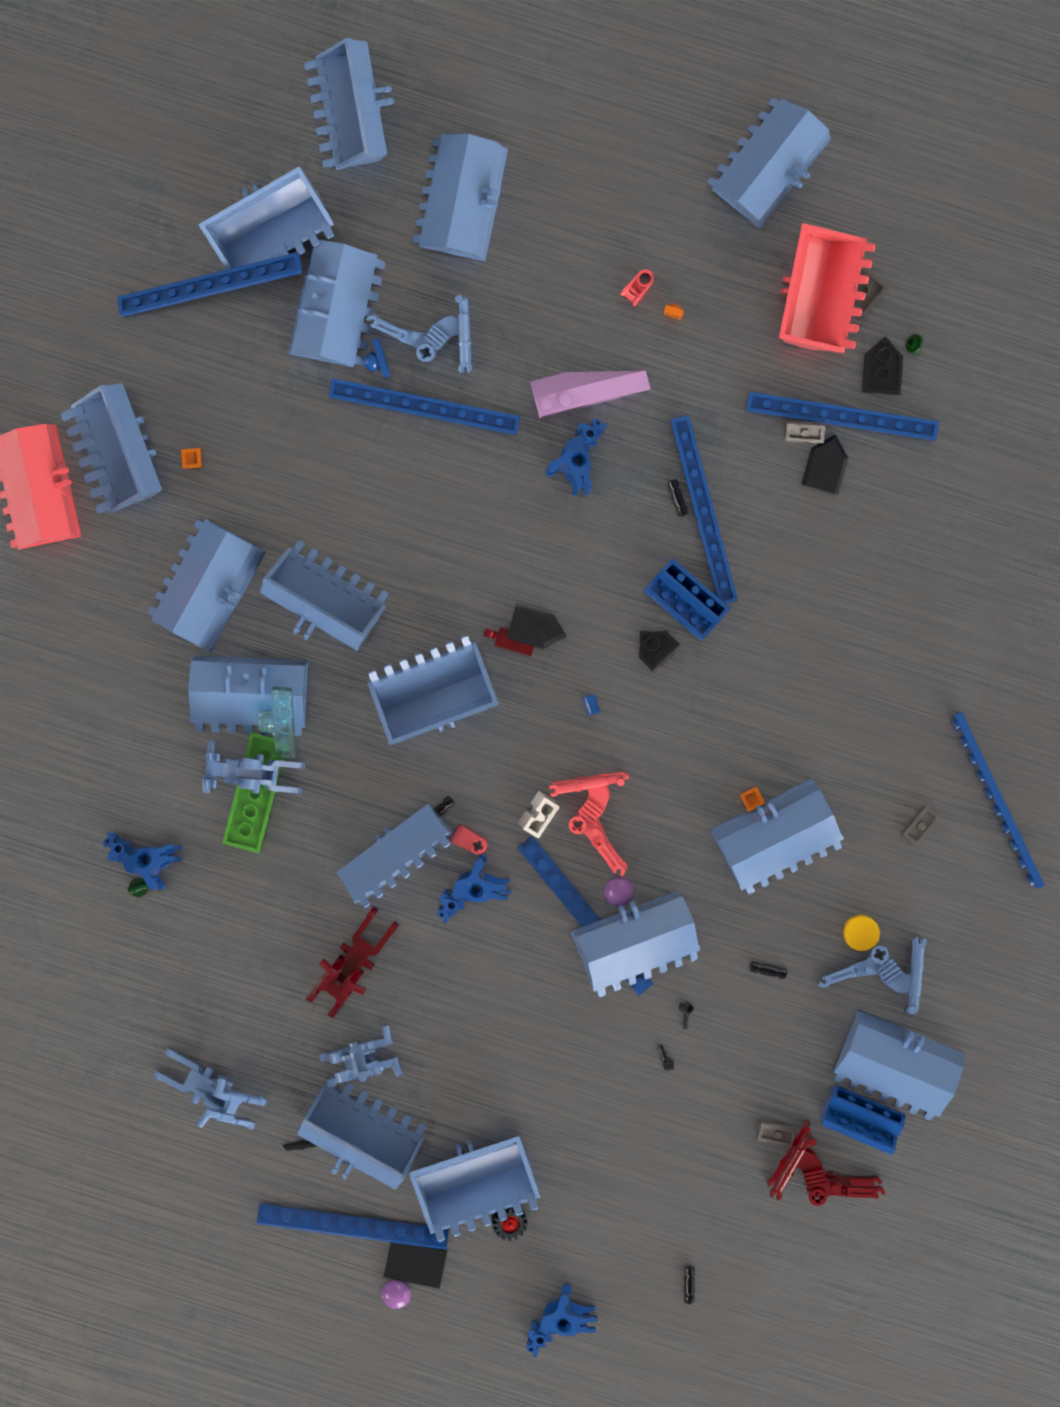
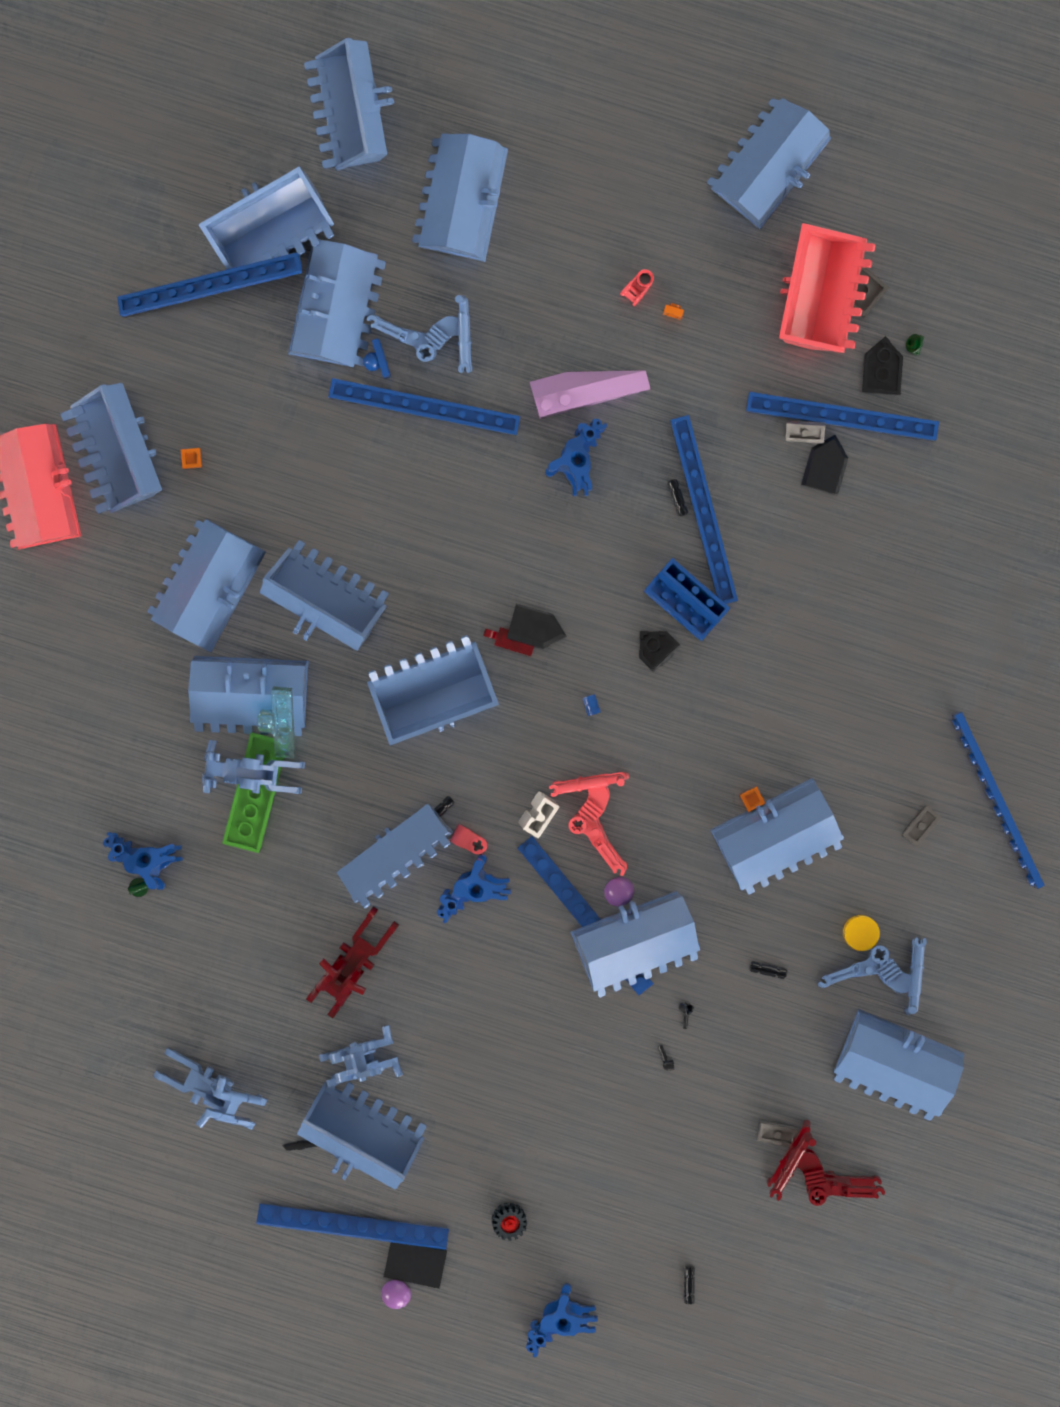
medium blue piece [409,1136,540,1242] -> none
blue brick [821,1085,906,1155] -> none

